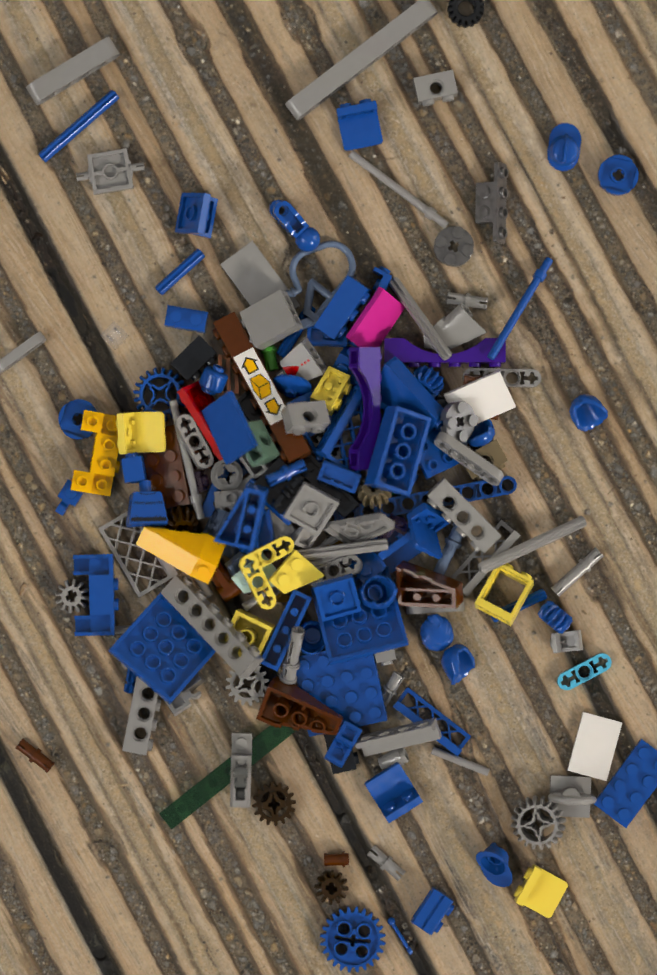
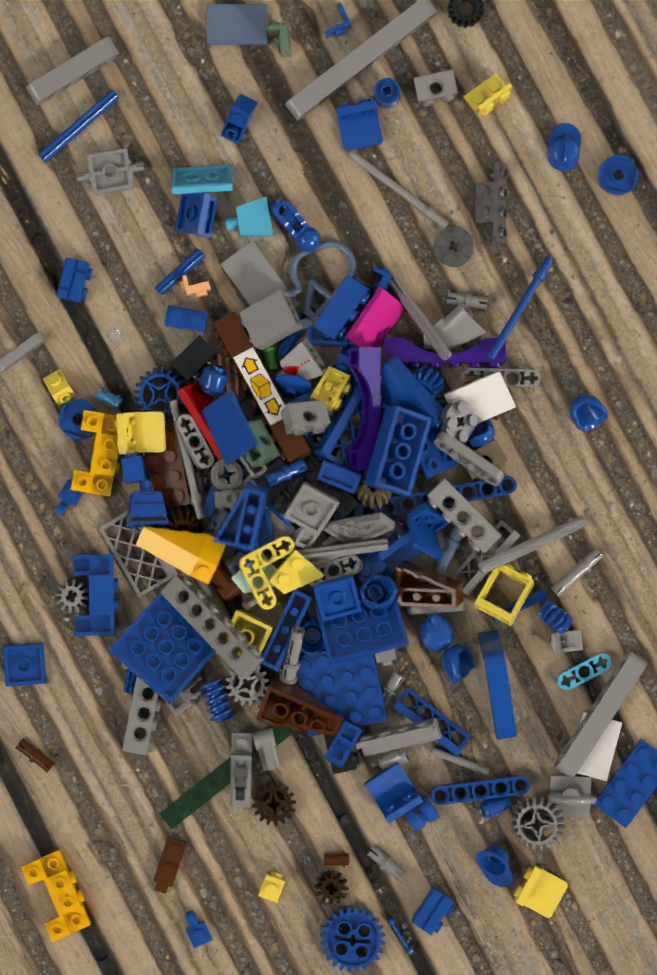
none -> blue tile [3,643,47,687]
none -> yellow bracket [21,849,91,942]
none -> light yellow bracket [43,369,76,405]
none -> blue brick [56,257,93,304]
none -> dark azure pin [96,387,123,410]
none -> reddish brown hinge [153,836,187,894]
none -> medium azure tile [172,165,233,194]
none -> light nougat bracket [180,275,211,298]
none -> blue plate [185,910,212,948]
none -> blue piece [199,678,235,723]
none -> sand blue tile [207,4,267,45]
none -> blue slope [220,93,258,144]
none -> medium azure torso [225,197,273,238]
none -> light grey piece [252,728,280,771]
none -> light yellow bracket [258,871,286,903]
none -> sand green bracket [267,22,291,57]
none -> blue bracket [325,2,351,39]
none -> blue wheel [374,78,400,109]
none -> blue wheel [405,795,440,832]
none -> blue beam [431,775,530,805]
none -> light yellow bracket [463,73,512,117]
none -> blue beam [478,630,517,740]
none -> blue cone [480,796,511,819]
none -> light grey beam [554,651,647,778]

